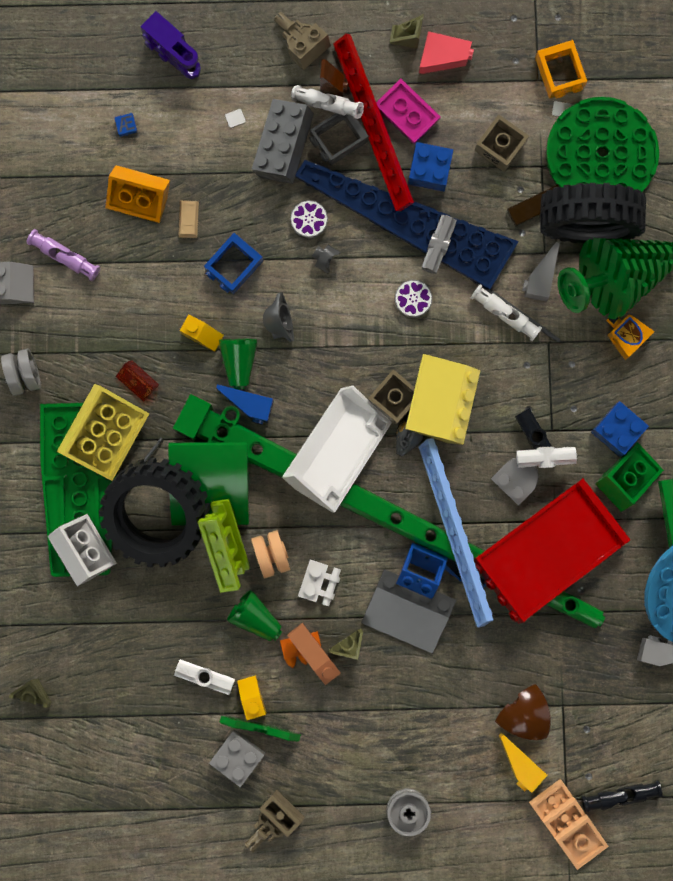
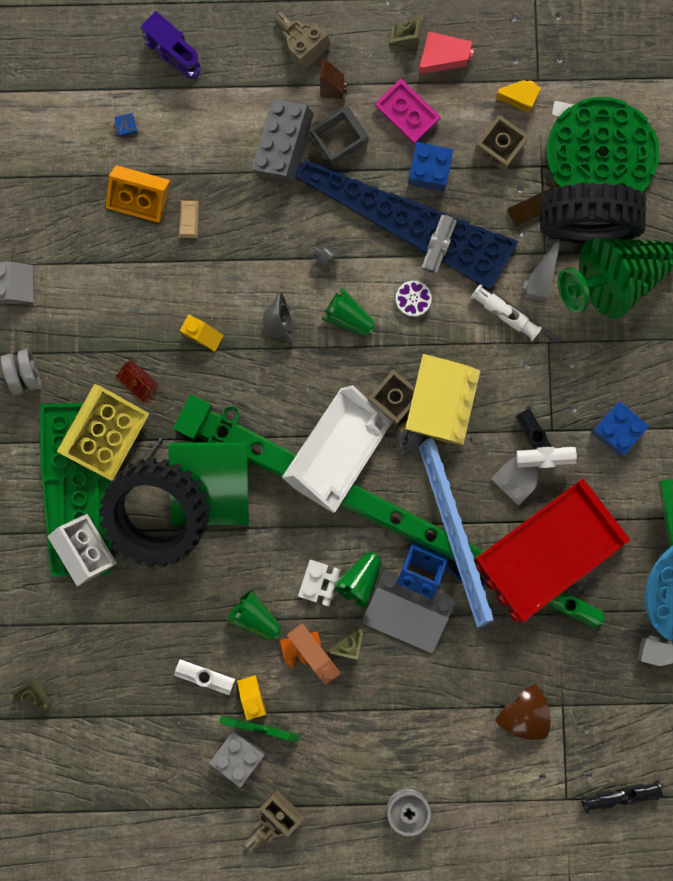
lavender piece [26,229,100,281] -> none
lime fence [198,499,250,593] -> none
blue window [204,233,263,295] -> none
blue slope [216,384,274,425] -> none
green cone [219,339,257,390] -> none
white sticker [225,109,246,128] -> none
light nougat wheel [251,530,290,579] -> none
tile [290,200,328,239] -> none
white piece [291,85,364,119] -> none
red plate [333,34,414,211] -> none
yellow slope [499,733,547,793] -> none
light nougat slope [529,779,609,870] -> none
light orange window [535,40,587,99] -> none
green slope [595,443,664,512] -> none
torso [606,314,654,360] -> none
none -> green cone [321,287,376,336]
none -> green cone [333,552,382,608]
none -> yellow slope [496,80,541,114]

